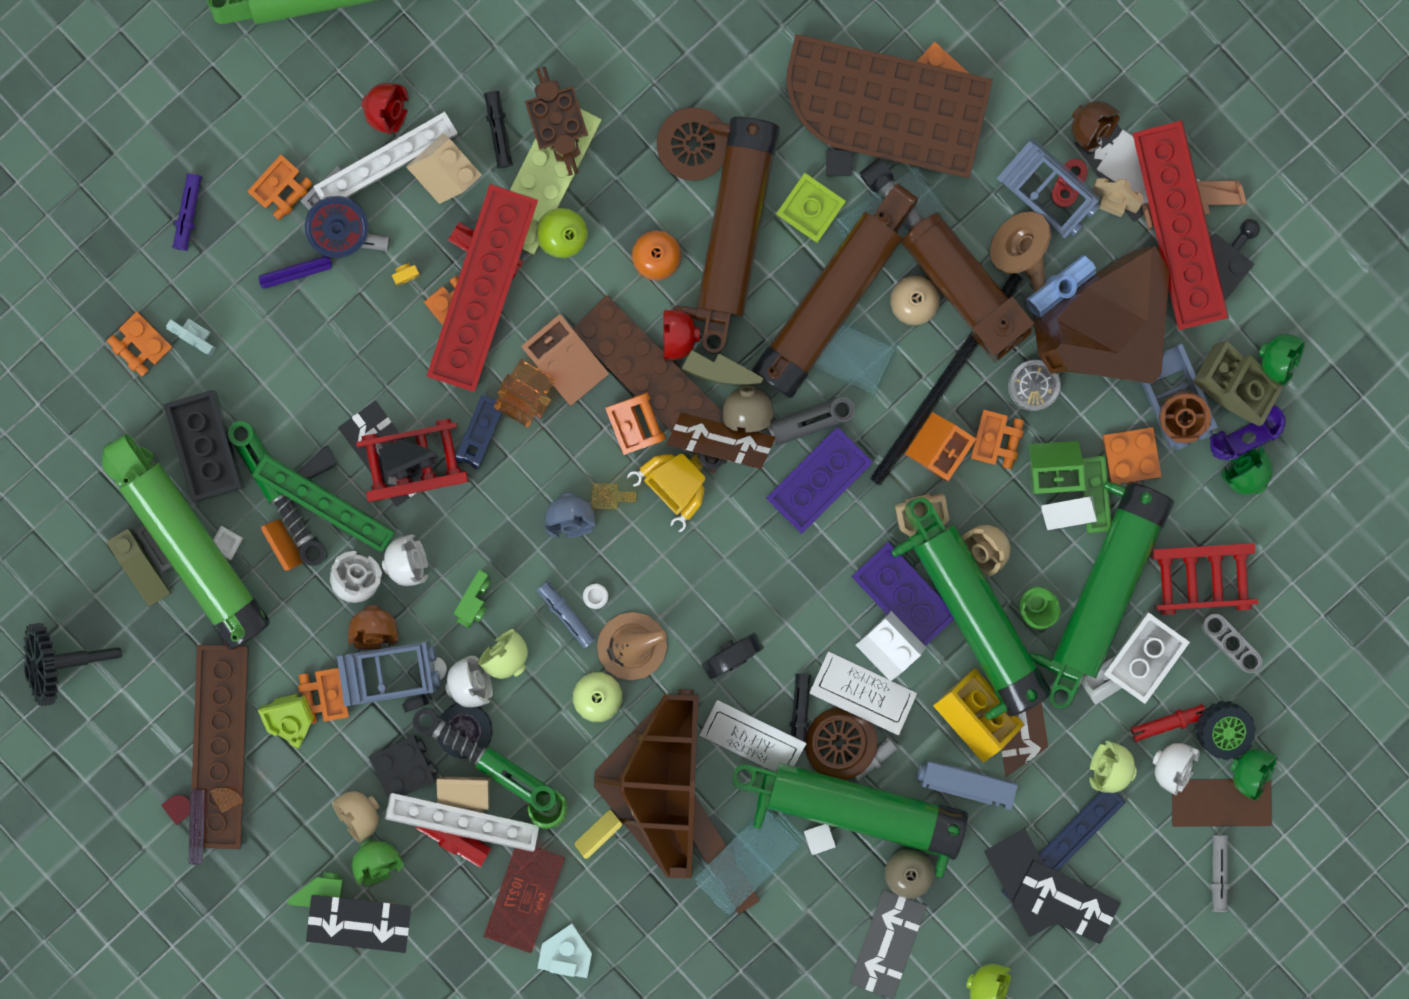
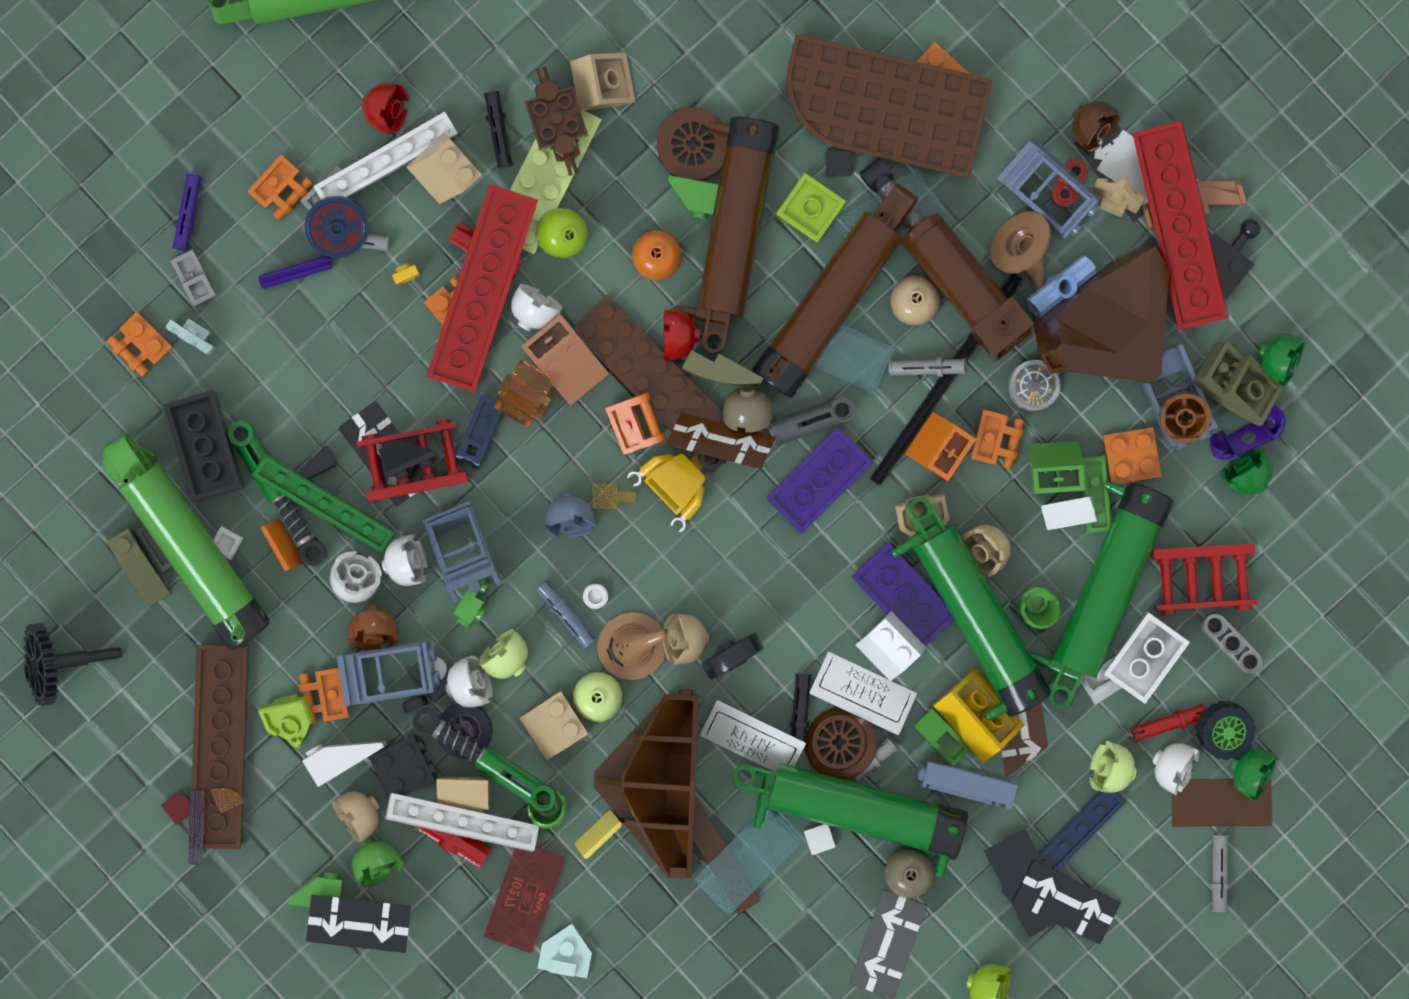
none -> light grey slope [170,248,216,307]
none -> white slope [303,740,388,787]
none -> sand blue door [423,501,502,603]
none -> white cylinder [511,284,563,331]
none -> tan slope [519,690,589,760]
none -> tan slope [570,53,636,111]
none -> tan cylinder [663,614,709,664]
none -> bright green slope [668,175,719,220]
none -> light grey pin [889,357,966,377]
none -> bright green slope [914,709,971,766]

